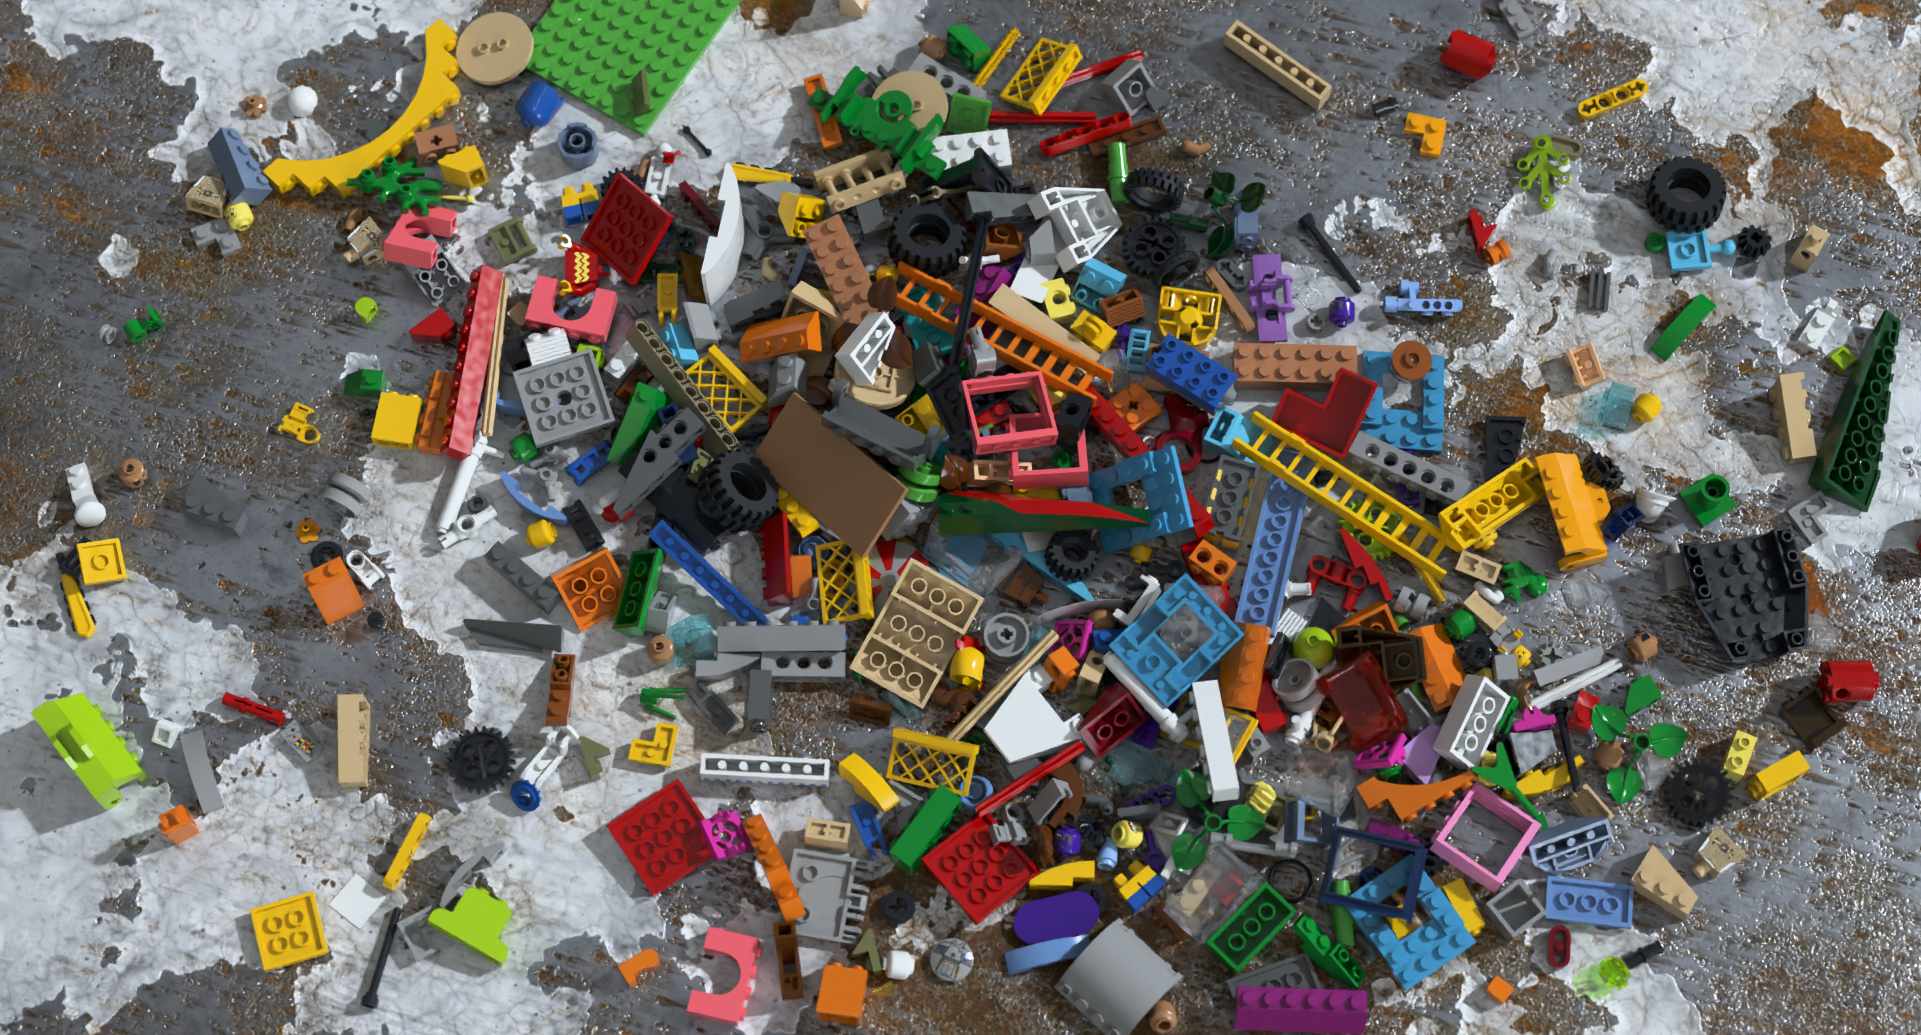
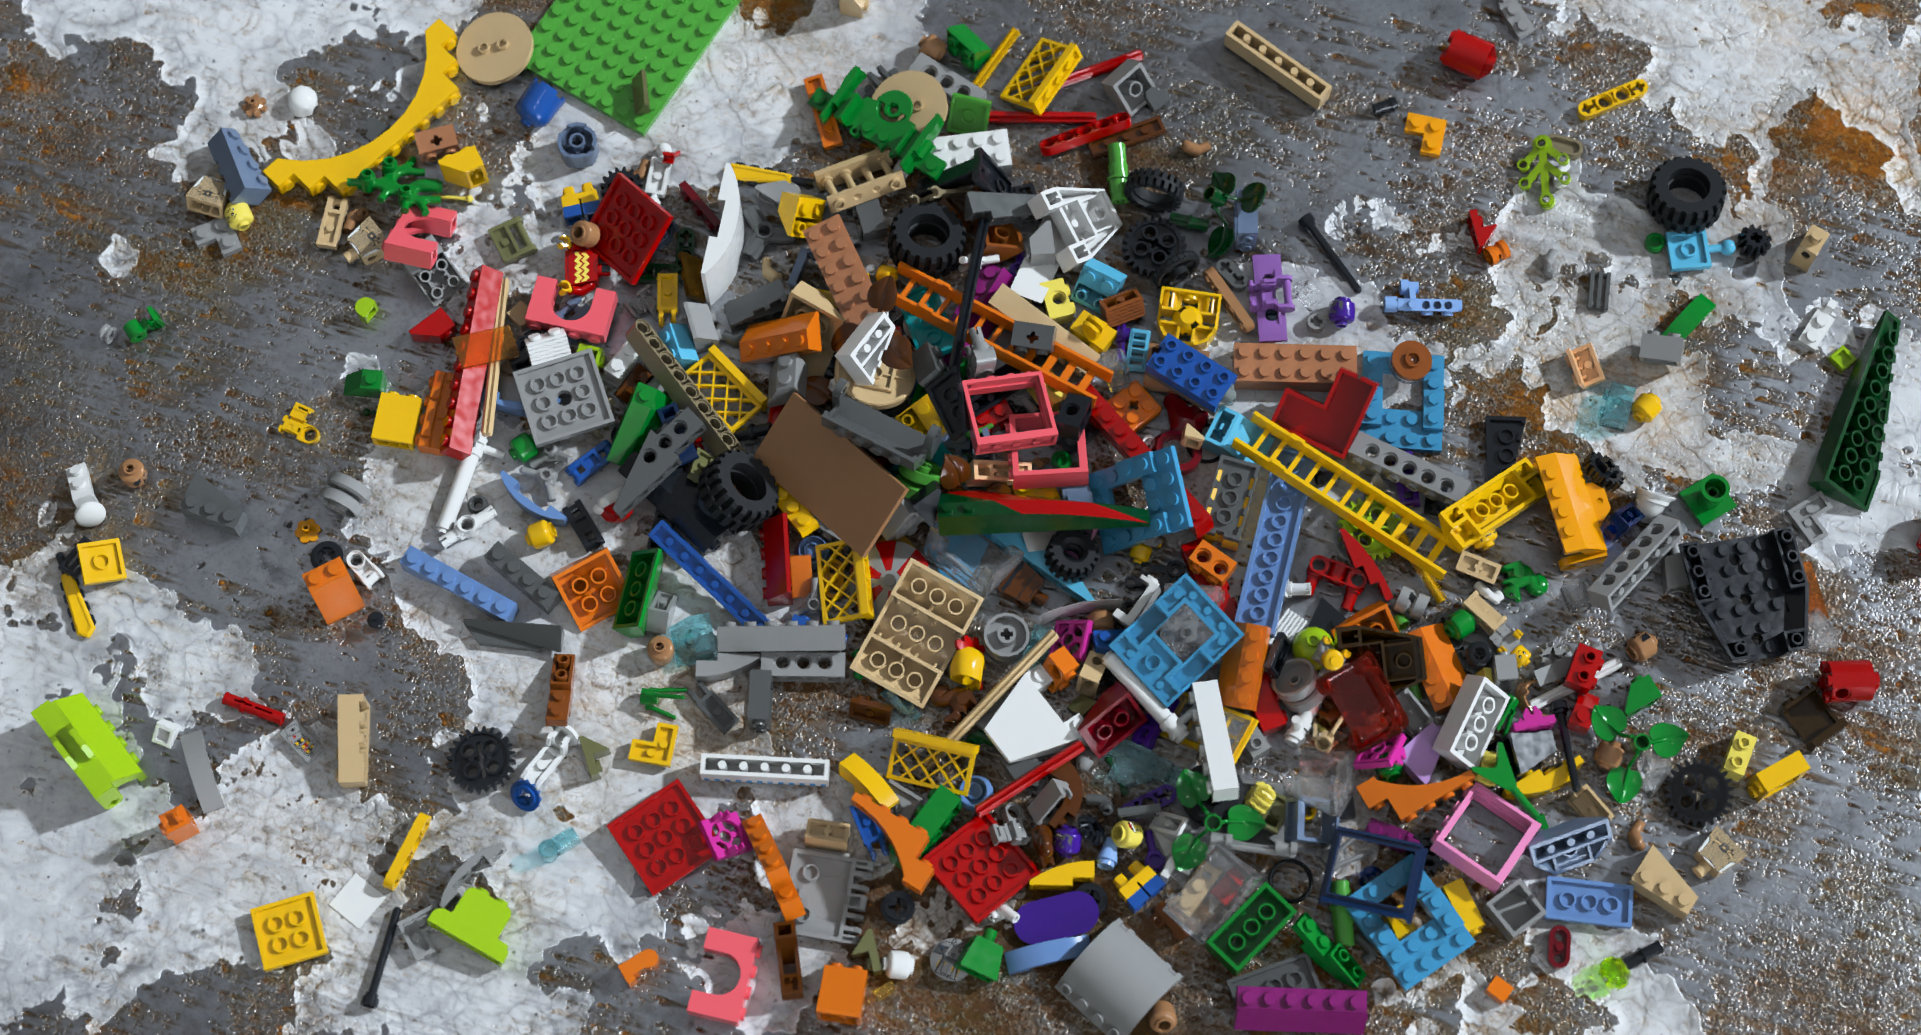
black hinge [683,126,712,156] -> none
tan wedge [1769,372,1817,465] -> none
none -> tan plate [316,195,350,250]
none -> medium blue arch [399,545,520,622]
none -> clear orange piece [452,325,520,369]
none -> clear light blue piece [538,826,581,863]
none -> medium nougat head [570,220,600,248]
none -> orange arch [851,792,934,896]
none -> black slope [910,480,941,527]
none -> green torso [953,928,1004,984]
none -> white arm [988,904,1020,923]
none -> dark grey brick [1010,320,1057,356]
none -> tan slope [1180,423,1205,450]
none -> yellow piece [1311,636,1351,671]
none -> red brick [1562,643,1604,695]
none -> light grey brick [1587,514,1683,612]
none -> medium nougat arm [1627,819,1646,852]
none -> light grey piece [1639,330,1685,367]

